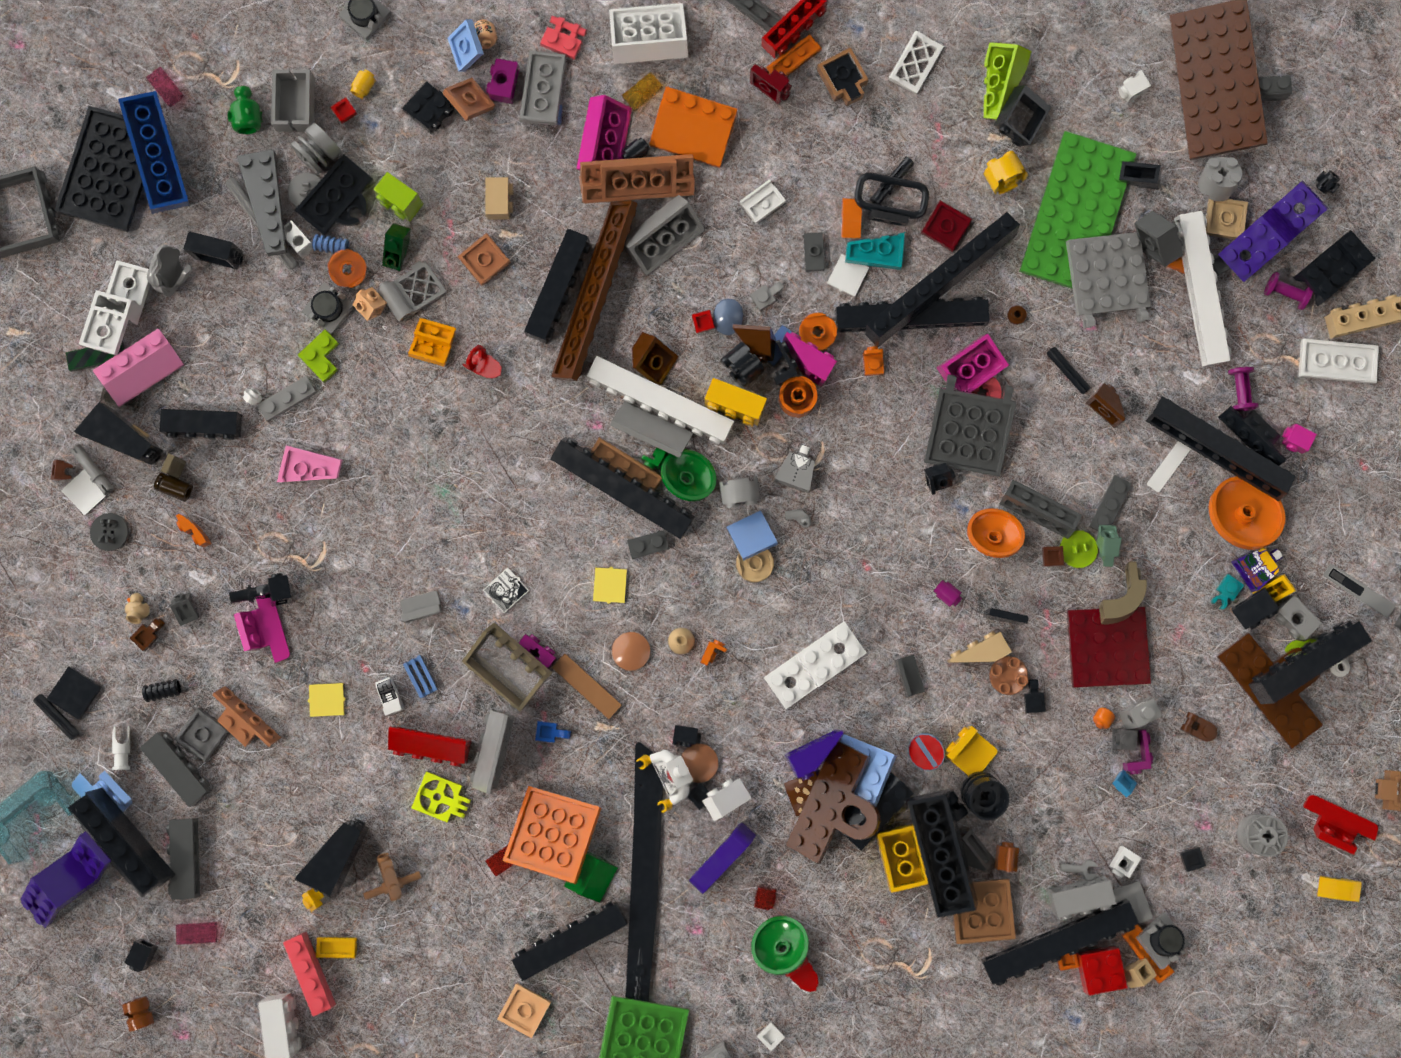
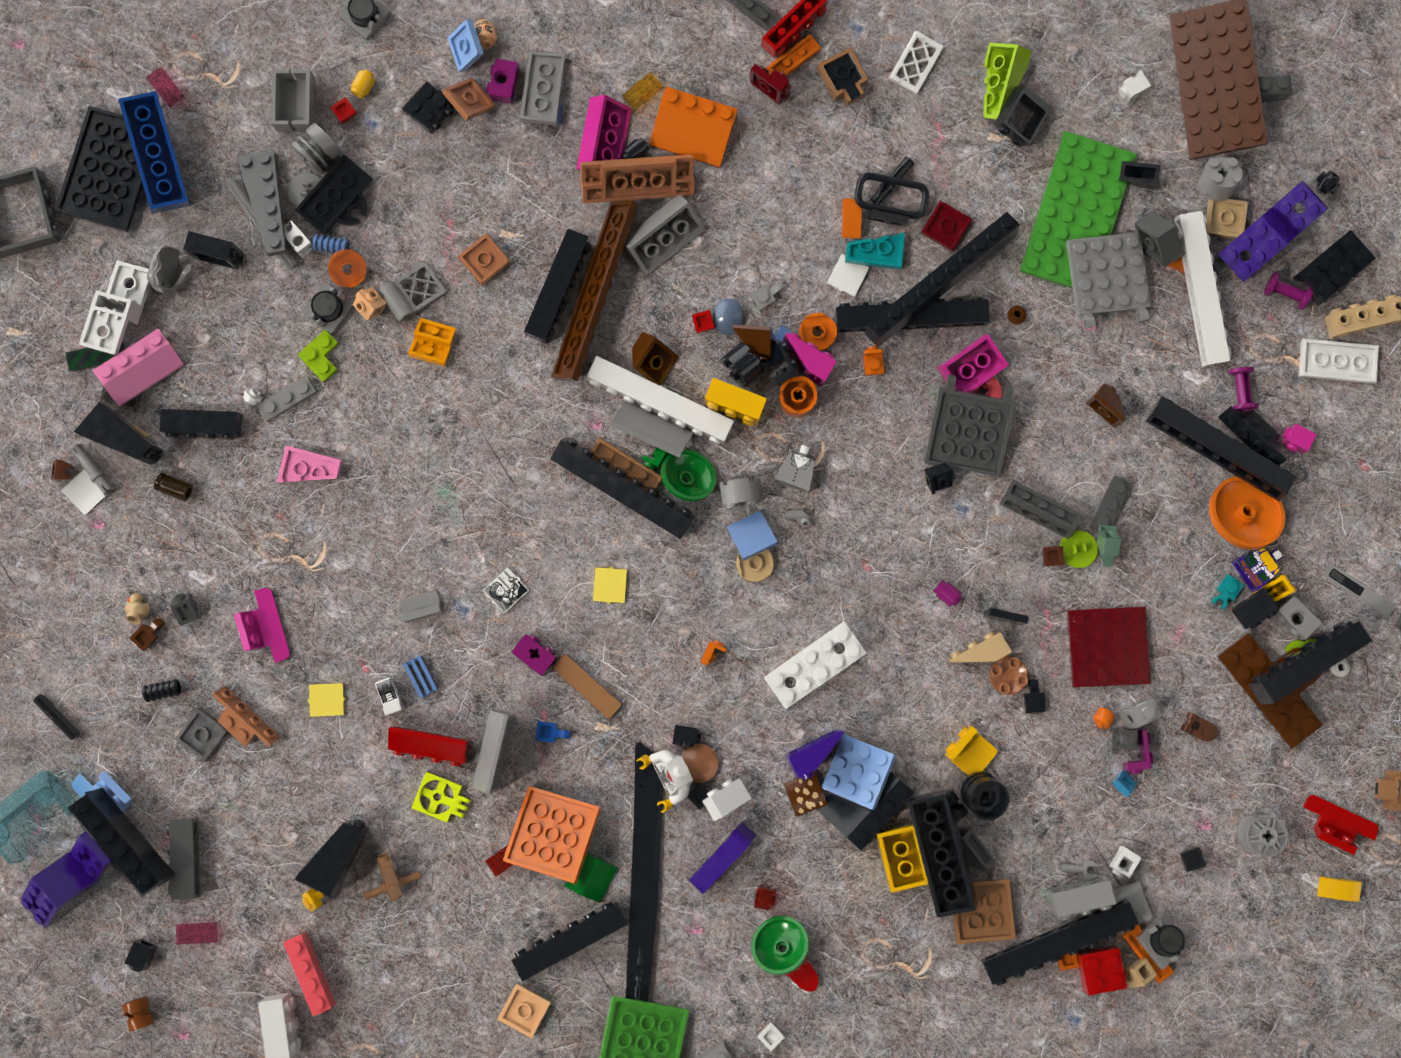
black tile [47,666,102,720] -> none
dark grey plate [90,513,129,551] -> none
white piece [112,726,130,770] -> none
dark grey brick [139,732,212,807] -> none
dark tan tile [161,453,186,479] -> none
orange slope [176,514,212,547] -> none
green piece [227,86,263,135] -> none
black brick [229,573,292,607] -> none
yellow tile [316,937,357,958] -> none
lime brick [373,172,424,222] -> none
dark green slope [382,223,411,271] -> none
red piece [462,345,502,379] -> none
window [462,622,552,712] -> none
tan brick [485,177,513,220] -> none
coral plate [540,16,587,60] -> none
white slope [609,3,688,64] -> none
nougat dish [612,632,650,671] -> none
dark grey plate [627,530,669,559] -> none
tan brick [668,628,695,655] -> none
white plate [739,179,786,224] -> none
reddish brown plate [786,741,880,864] -> none
dark grey plate [804,232,825,272] -> none
dark grey panel [895,655,925,697] -> none
red piece [908,733,946,771] -> none
orange dish [967,508,1025,558] -> none
yellow brick [984,150,1028,195] -> none
dark orange brick [994,842,1019,872] -> none
black axle [1047,347,1090,394] -> none
dark tan arch [1099,561,1147,624] -> none
white sticker [1147,441,1191,492] -> none

